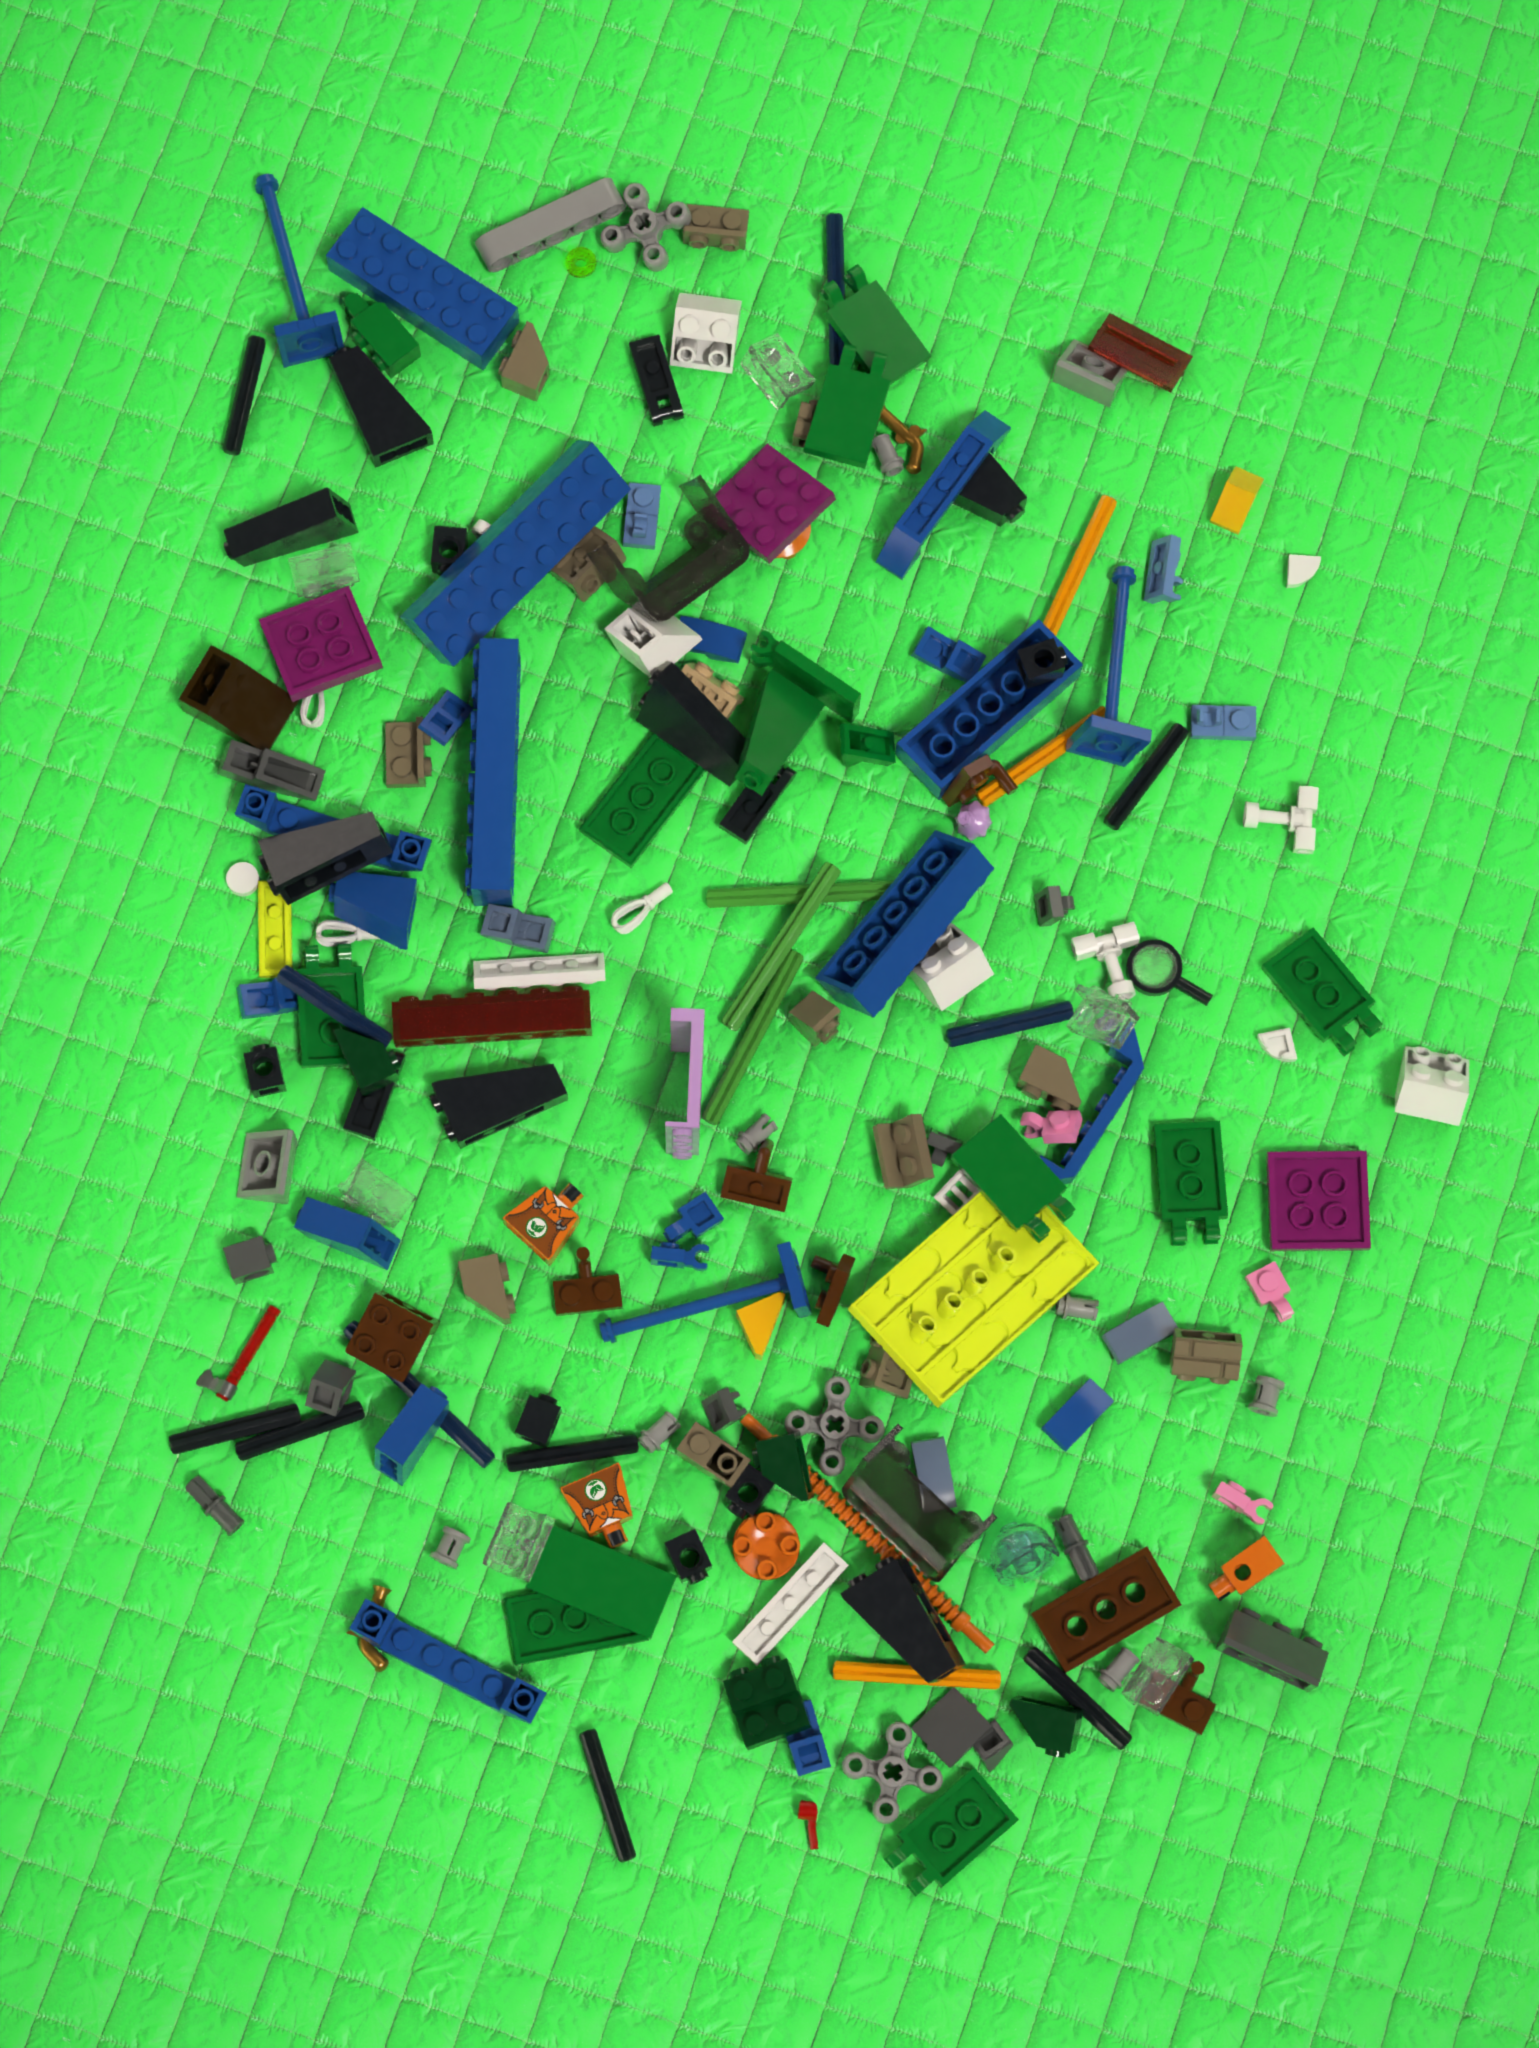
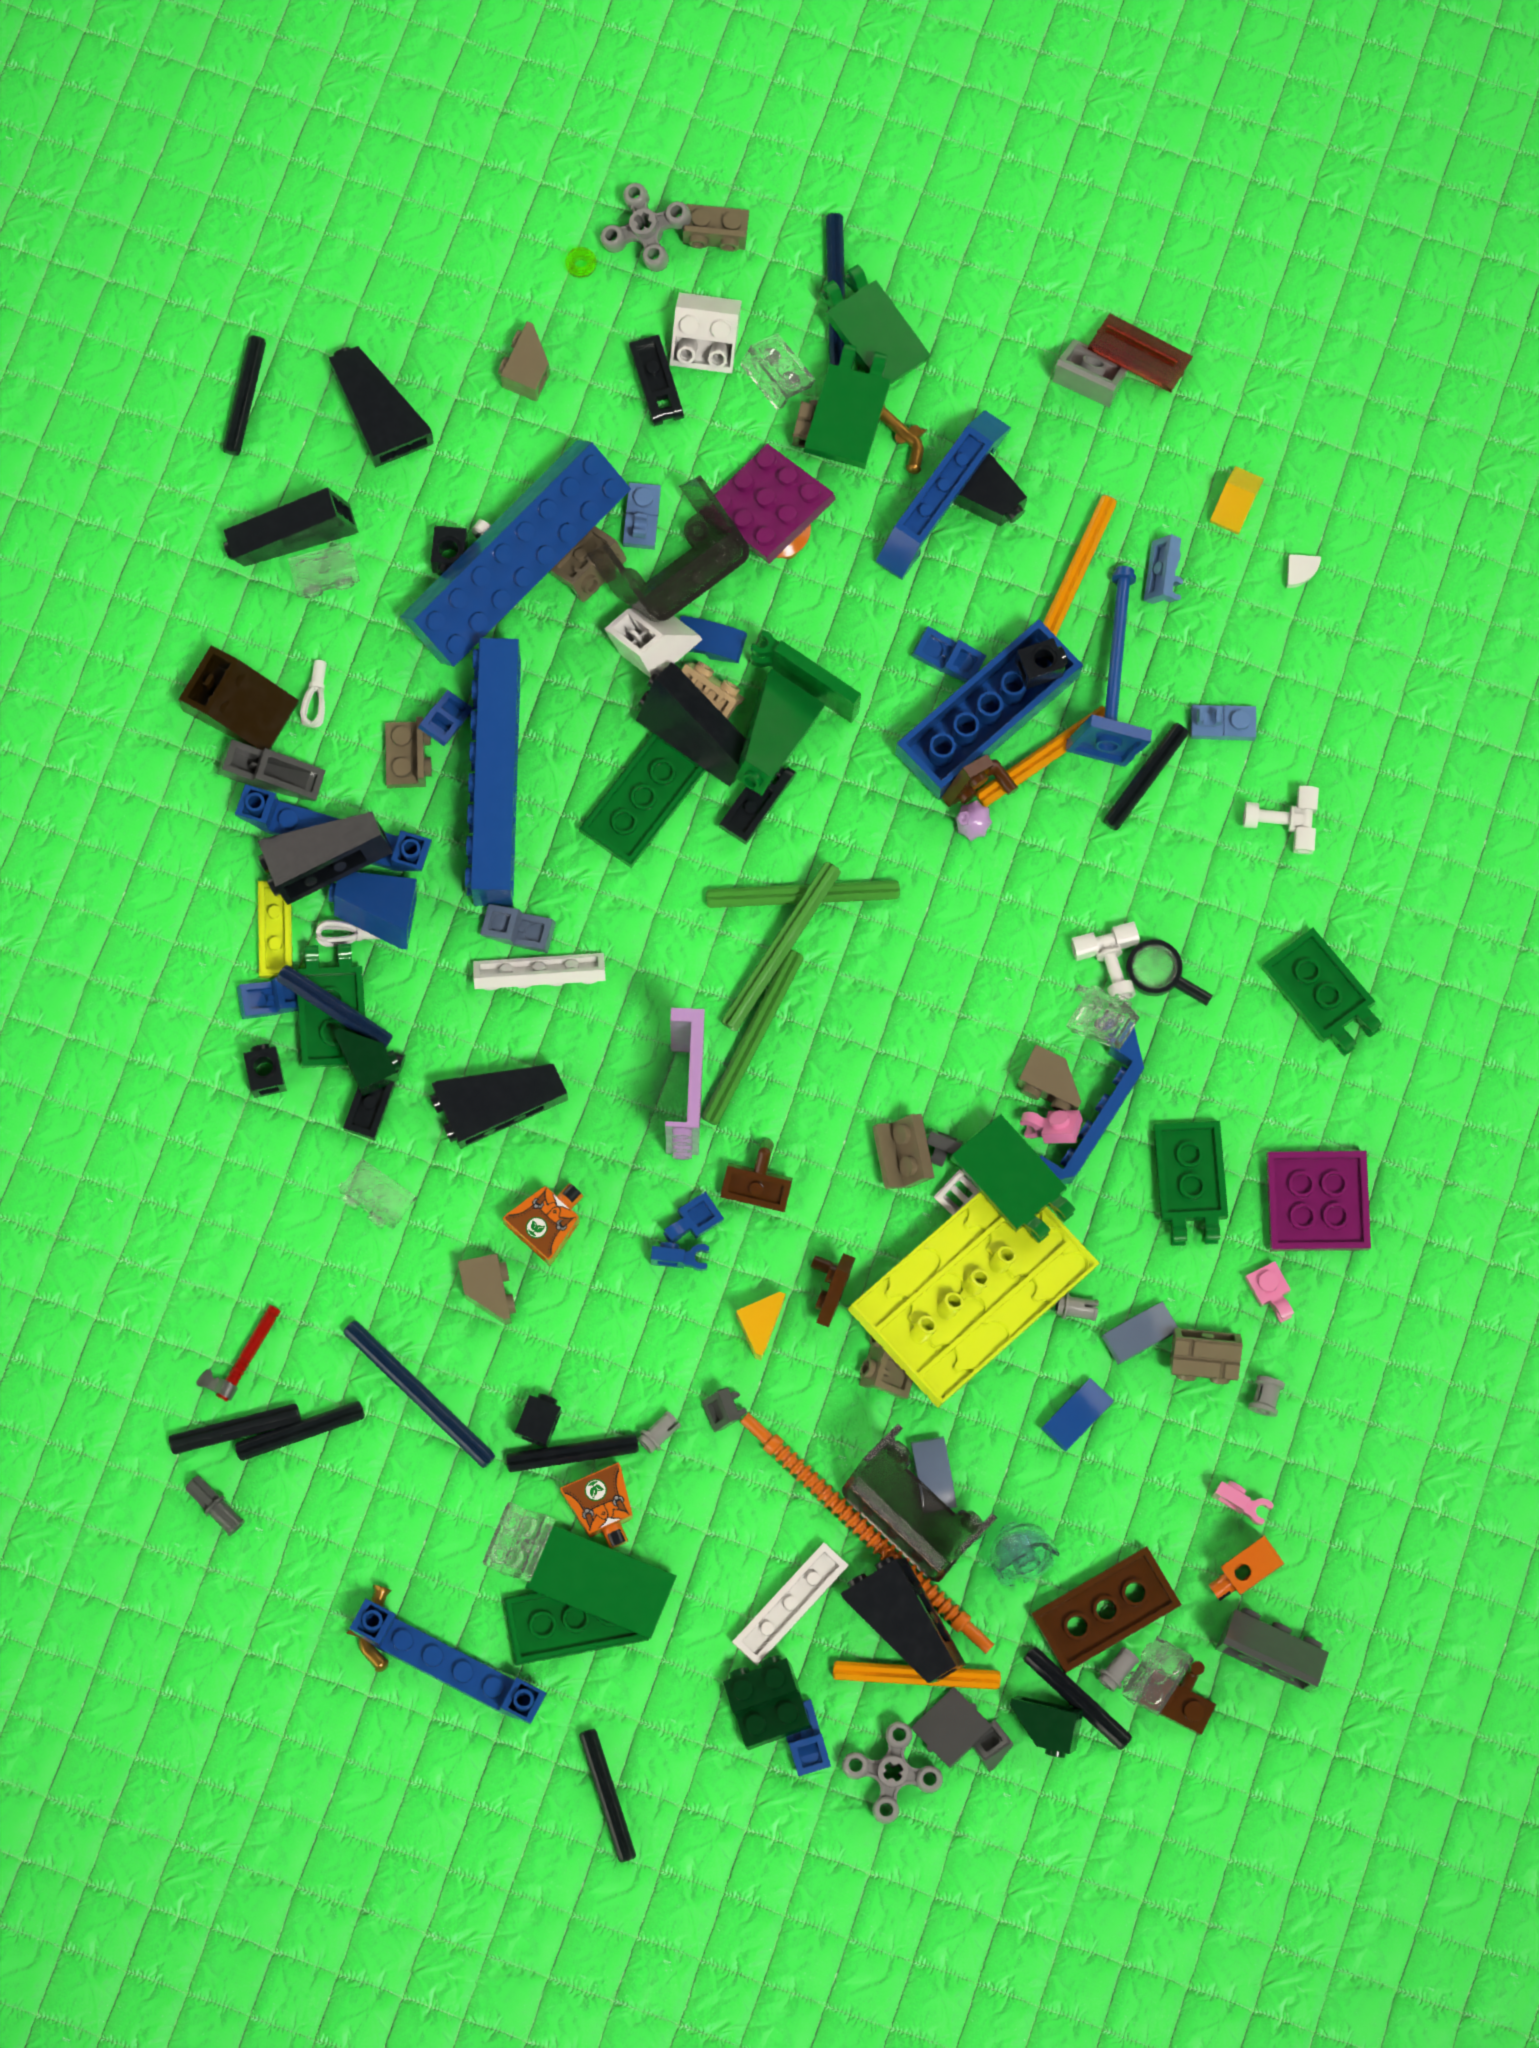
dark grey brick [223,1236,277,1285] -> none
white tile [226,862,260,896] -> none
slope [237,1129,297,1204] -> none
blue tile [255,174,344,368] -> none
magenta plate [259,586,383,702] -> none
blue slope [294,1197,401,1270] -> none
dark grey brick [305,1359,356,1417] -> none
blue brick [326,207,519,370] -> none
green hinge [343,292,421,379] -> none
reddish brown bracket [345,1290,441,1382] -> none
blue slope [375,1383,449,1486] -> none
clear red brick [392,986,592,1048] -> none
light grey bush [429,1526,471,1569] -> none
light grey beam [475,177,626,272] -> none
reddish brown plate [553,1247,623,1316] -> none
blue tile [599,1241,812,1343] -> none
white piece [611,882,673,934] -> none
black brick [664,1529,712,1585] -> none
dark tan slope [676,1422,751,1488] -> none
black brick [724,1464,775,1519] -> none
orange dish [732,1512,800,1580] -> none
light grey pin [735,1113,778,1155] -> none
dark green slope [752,1431,814,1501] -> none
light grey gear [784,1376,885,1477] -> none
dark tan slope [788,991,841,1048] -> none
red hand [798,1800,819,1850] -> none
blue brick [815,830,995,1018] -> none
green slope [840,723,896,767] -> none
light grey pin [872,434,904,477] -> none
green tile [884,1767,1019,1897] -> none
white slope [909,923,994,1011] -> none
dark blue axle [946,1001,1074,1047] -> none
tile [1034,886,1075,927] -> none
dark grey axle [1052,1514,1099,1581] -> none
white tile [1257,1028,1297,1062] -> none
white slope [1395,1046,1469,1126] -> none

